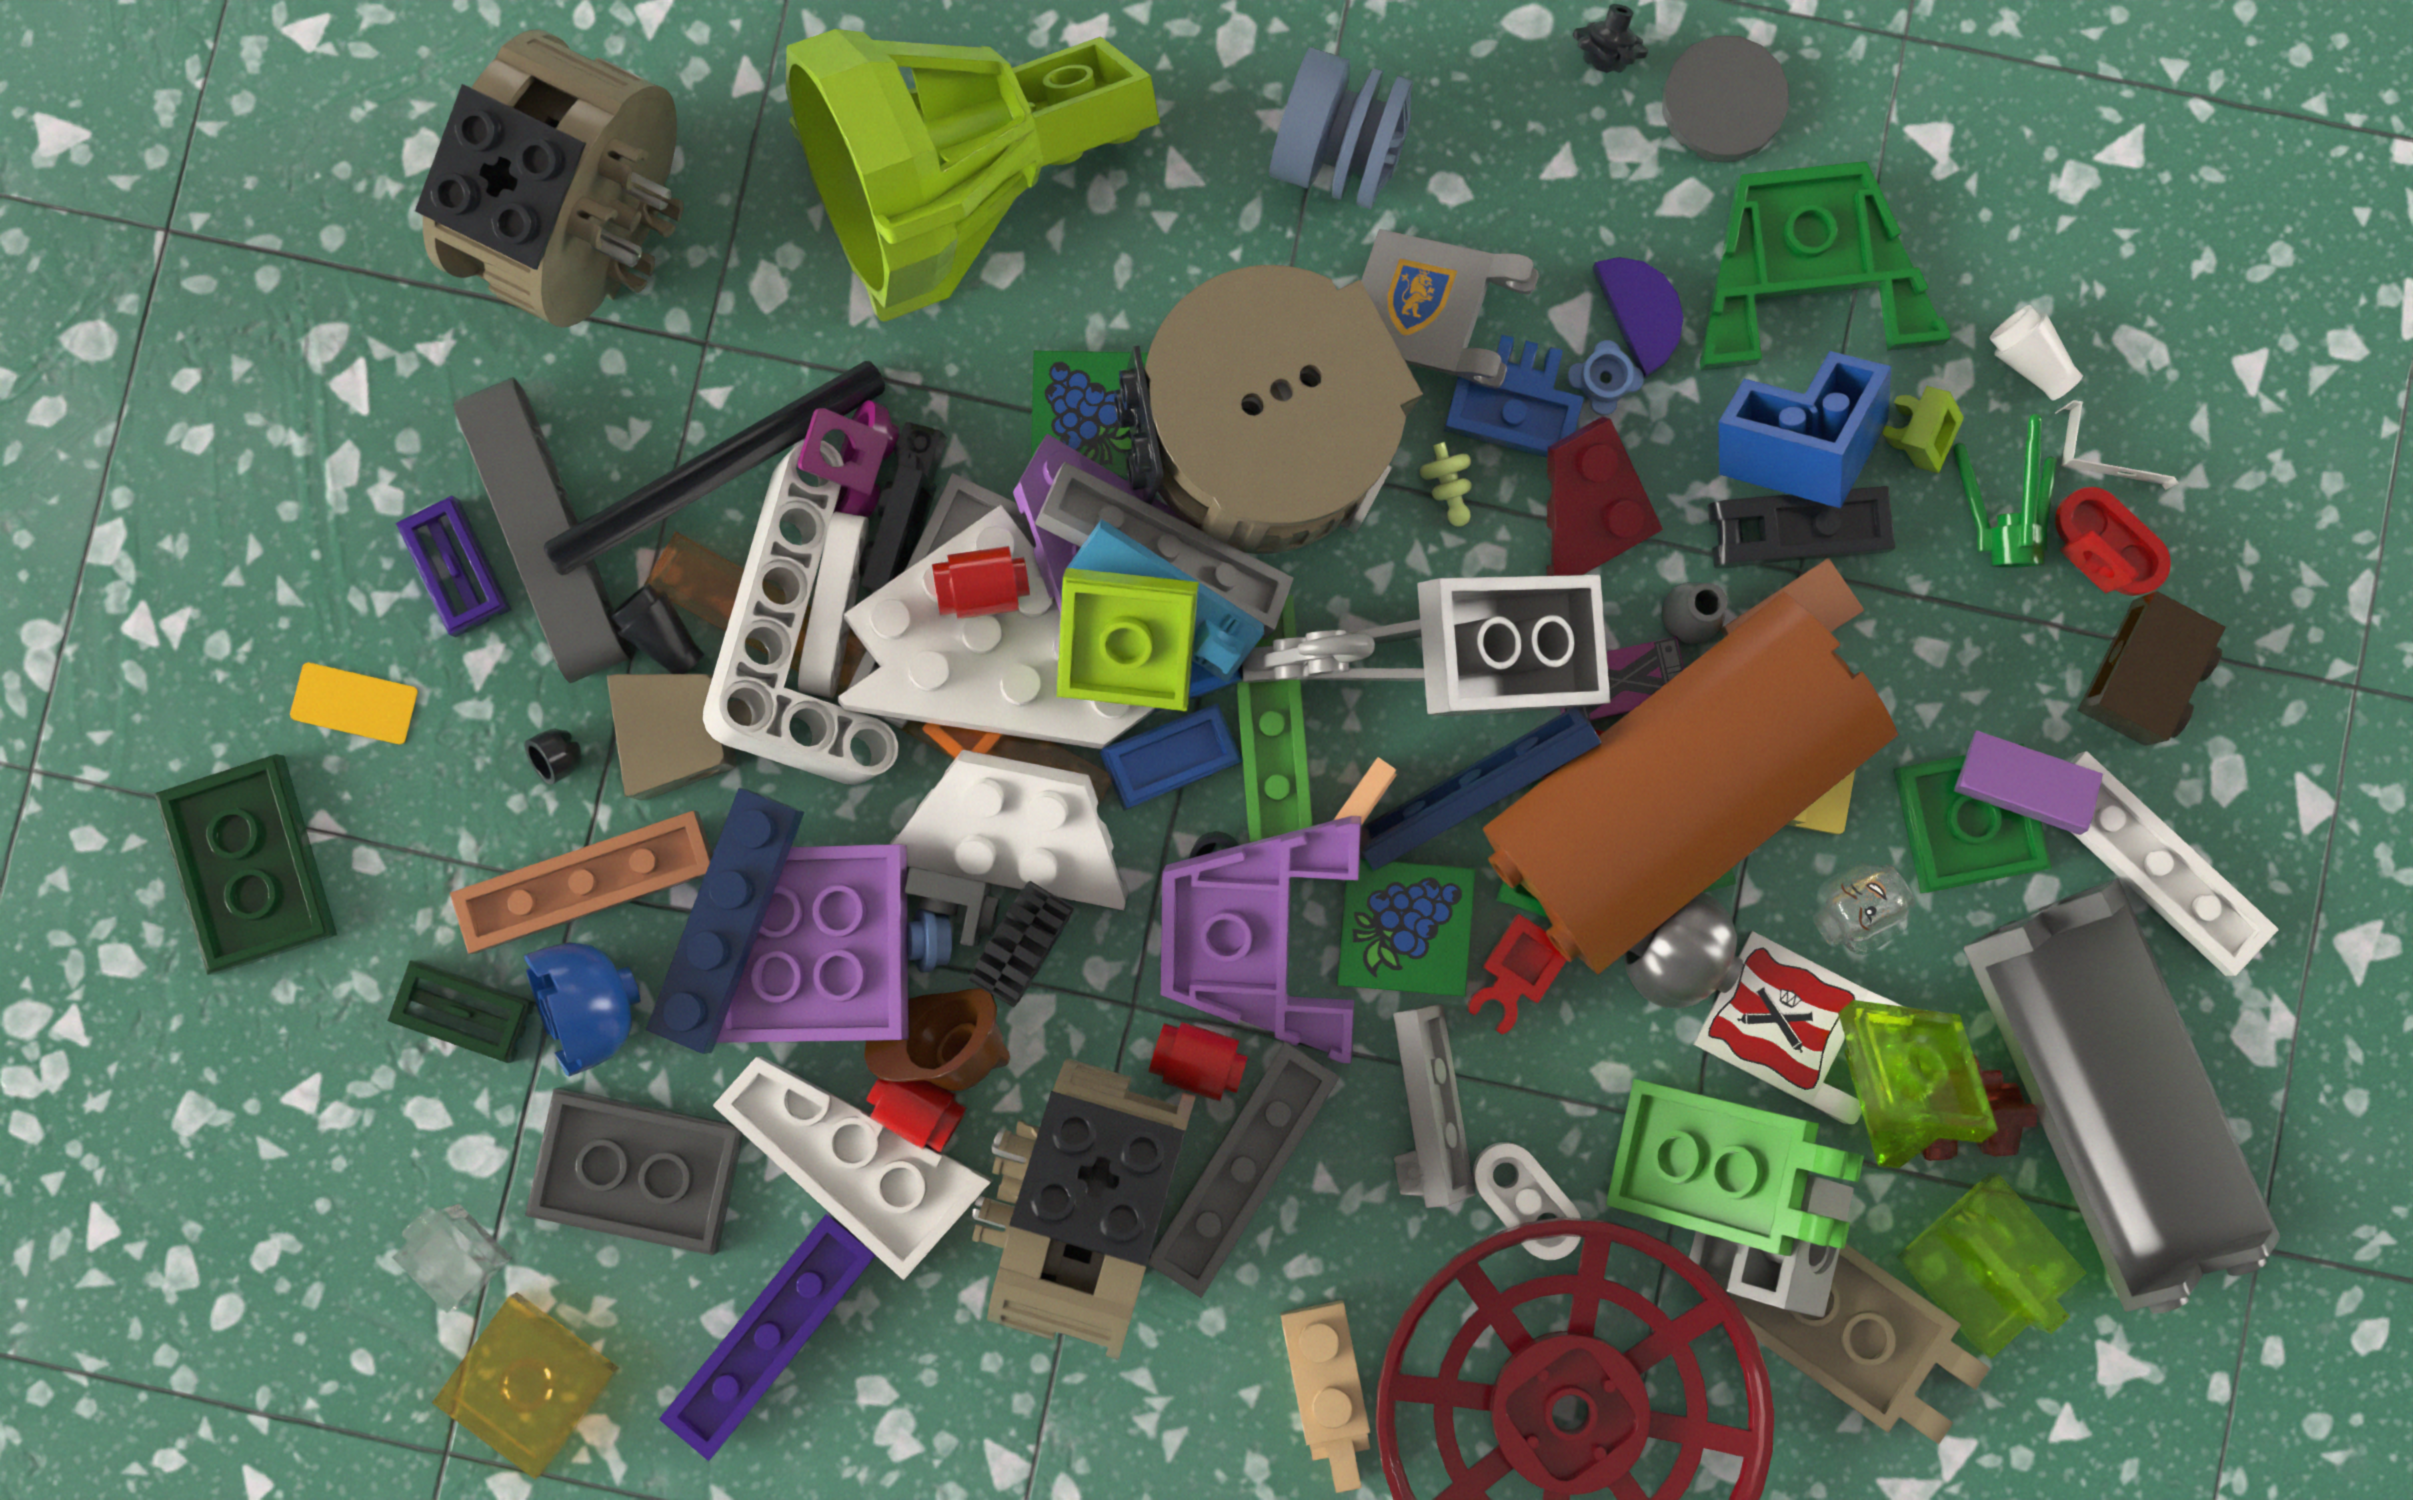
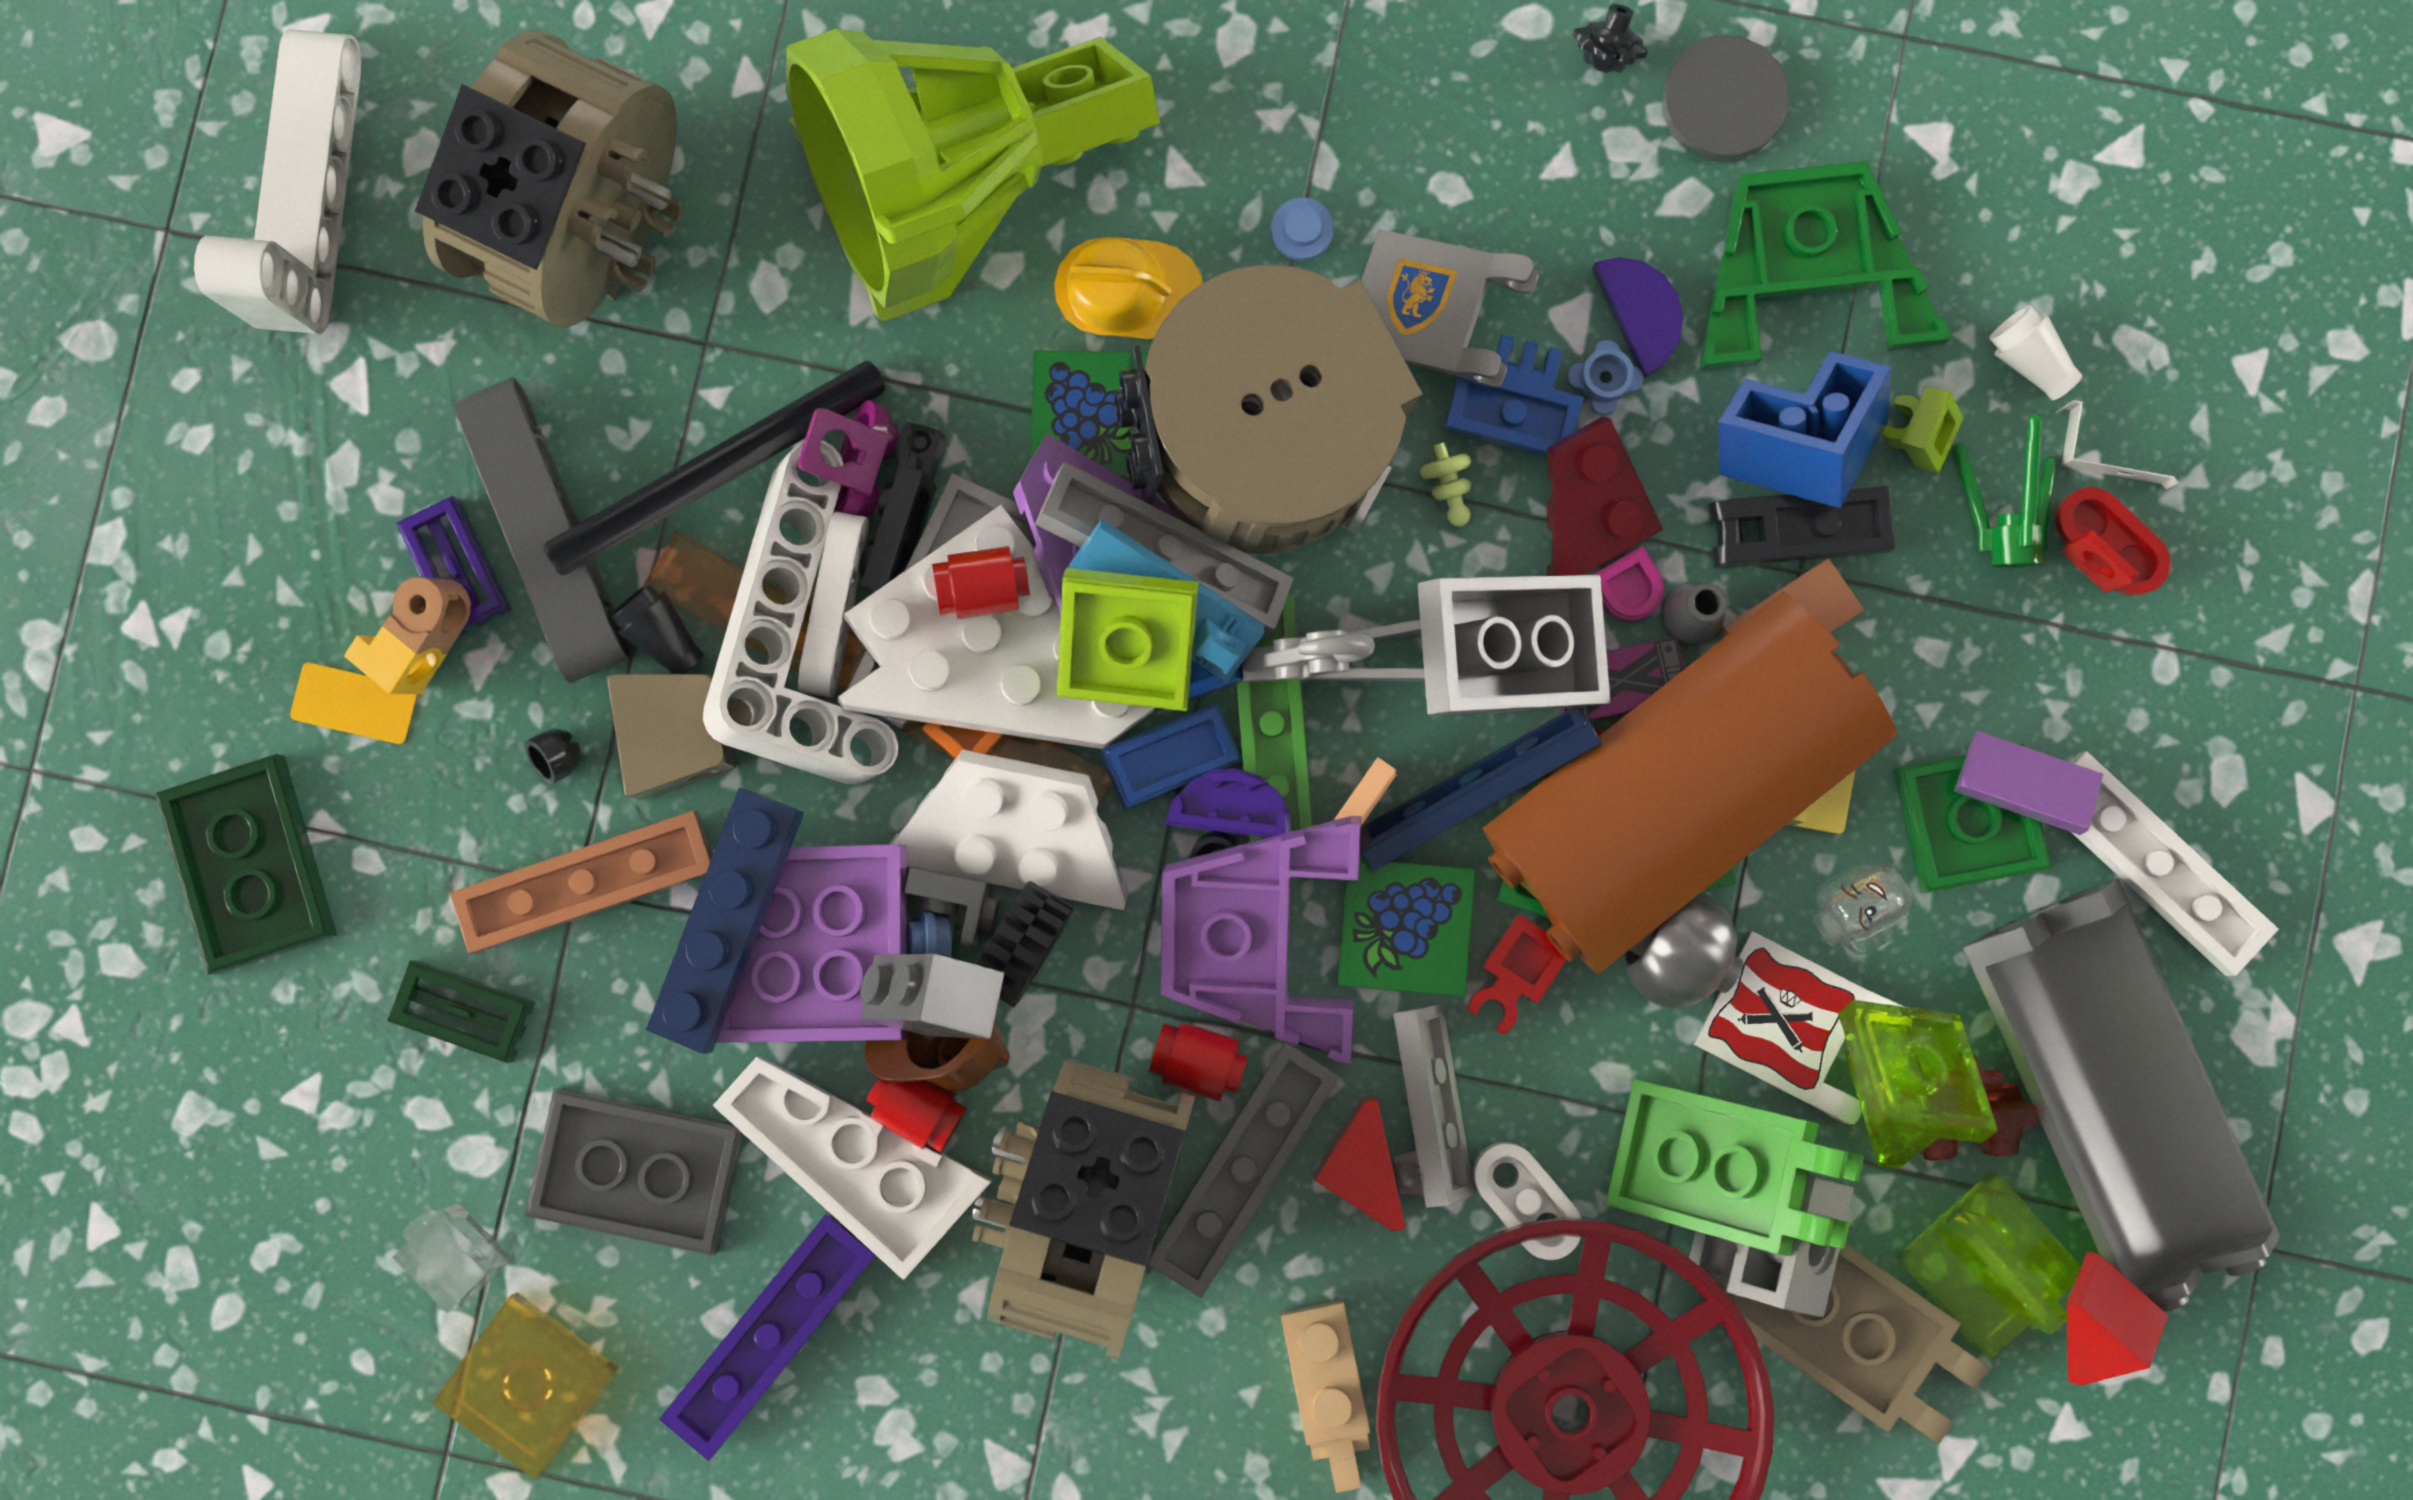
blue cylinder [524,942,641,1077] -> none
sand blue wheel [1269,47,1414,210] -> none
dark brown brick [2077,591,2226,746] -> none
none -> white beam [194,29,361,334]
none -> leg [344,577,471,694]
none -> brick [860,953,1004,1039]
none -> yellow piece [1054,237,1203,340]
none -> dark purple tile [1164,768,1293,838]
none -> medium blue plate [1271,197,1334,261]
none -> red slope [1313,1096,1406,1232]
none -> dark pink tile [1594,546,1664,623]
none -> red slope [2067,1251,2168,1386]

